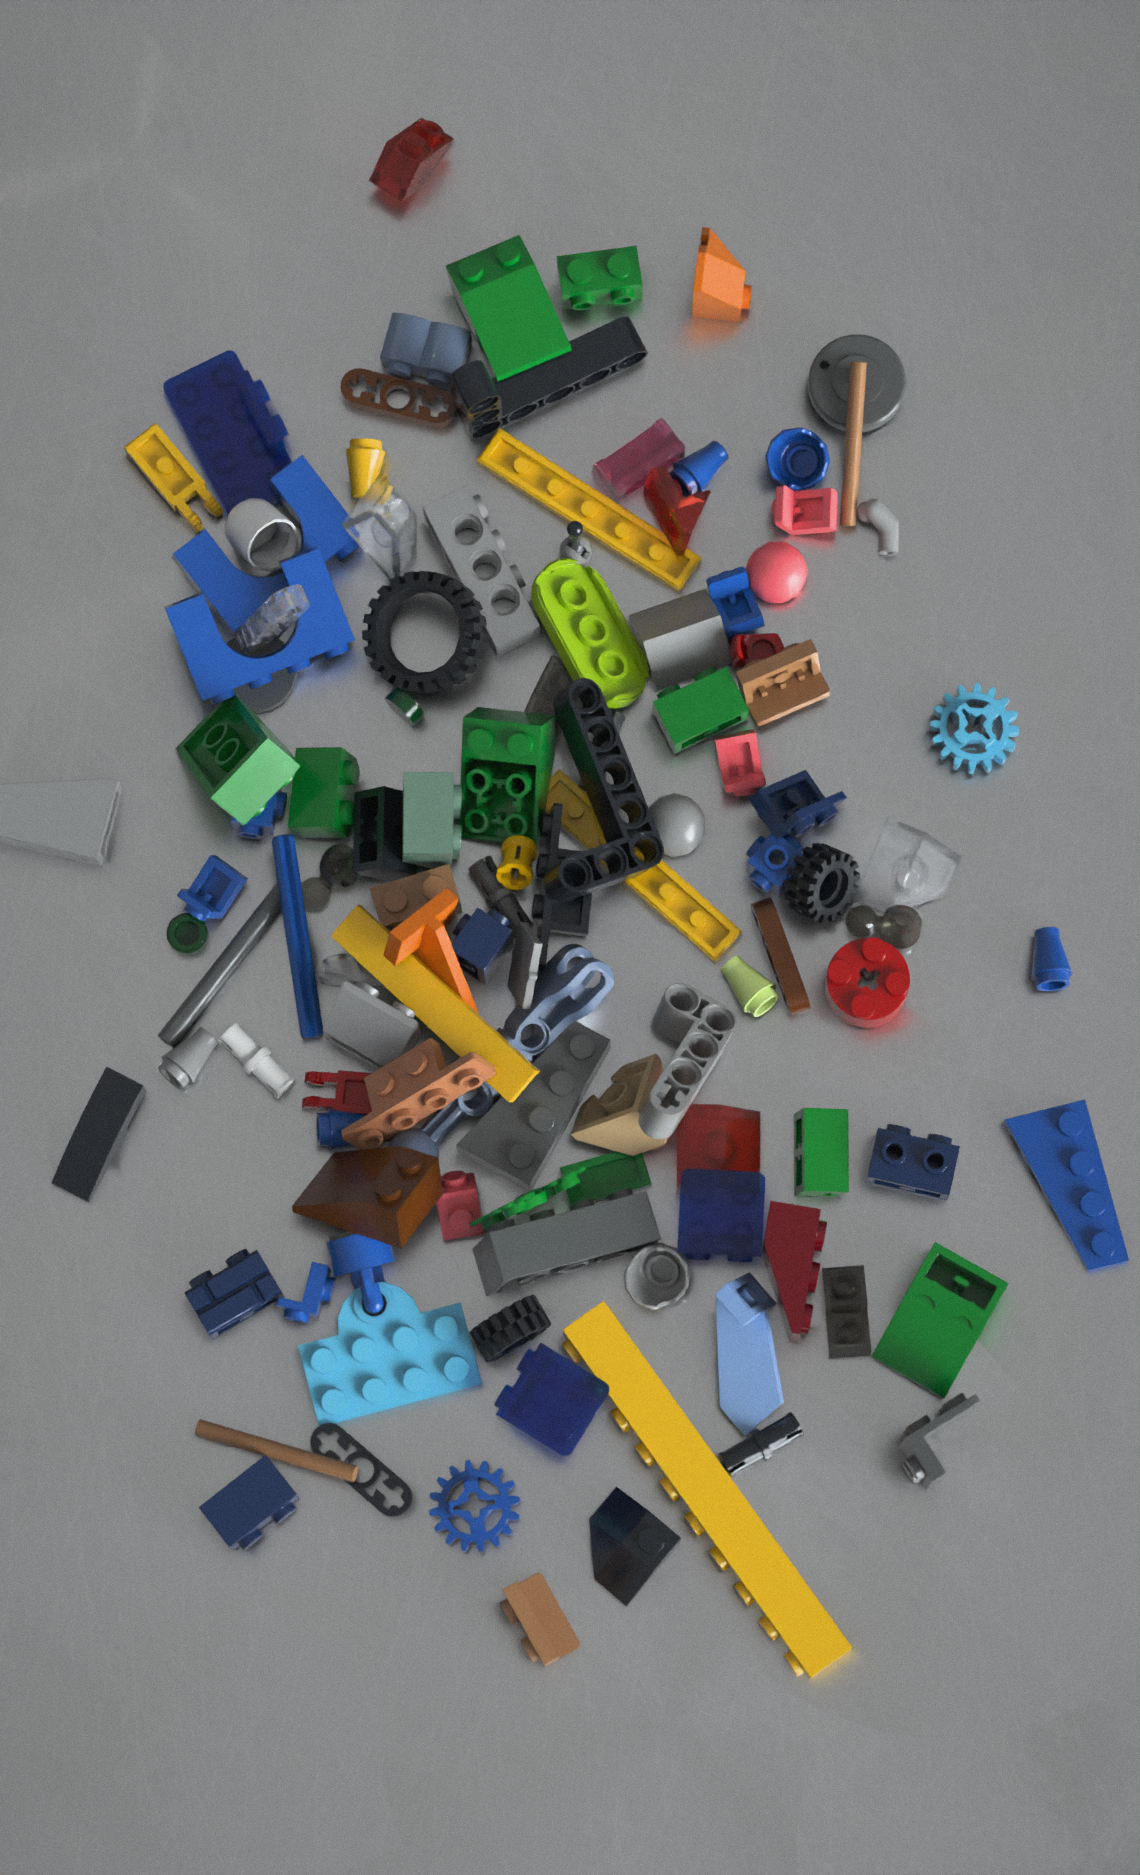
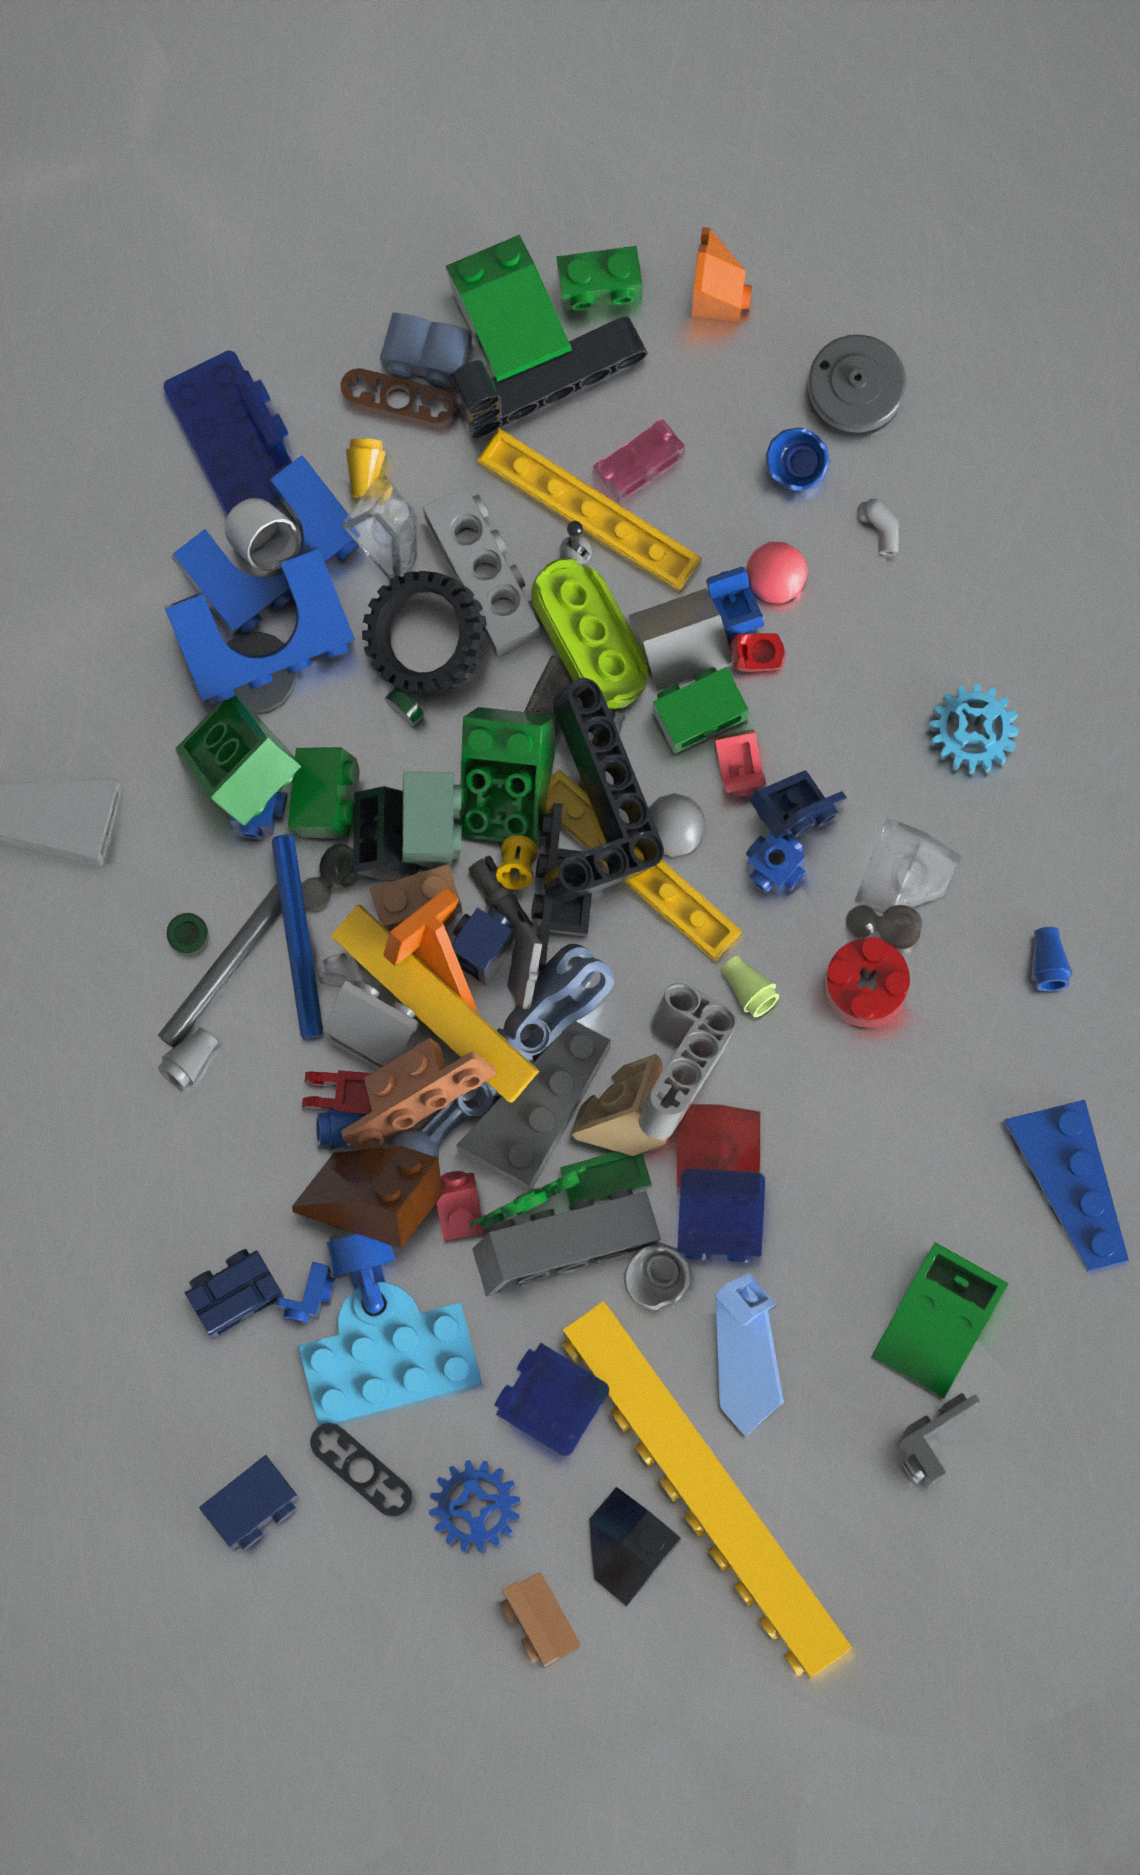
black slope [52,1067,146,1203] -> none
yellow hinge [124,423,224,533] -> none
blue bracket [177,855,248,921] -> none
medium nougat bar [195,1419,358,1482] -> none
white pin [218,1022,296,1099] -> none
clear beam [234,584,311,655] -> none
clear red slope [369,118,454,202] -> none
black tyre [469,1294,552,1362] -> none
clear red slope [643,465,711,557] -> none
blue cone [668,441,729,498] -> none
black pin [718,1412,804,1477] -> none
medium nougat bracket [736,639,830,726] -> none
reddish brown beam [751,897,811,1016] -> none
dark red slope [762,1201,827,1344] -> none
coral bracket [772,485,838,535] -> none
black tyre [784,843,860,924] -> none
green hinge [794,1108,849,1197] -> none
clear smoke slope [822,1265,871,1358] -> none
medium nougat bar [840,362,867,526] -> none
dark blue brick [865,1124,960,1201] -> none

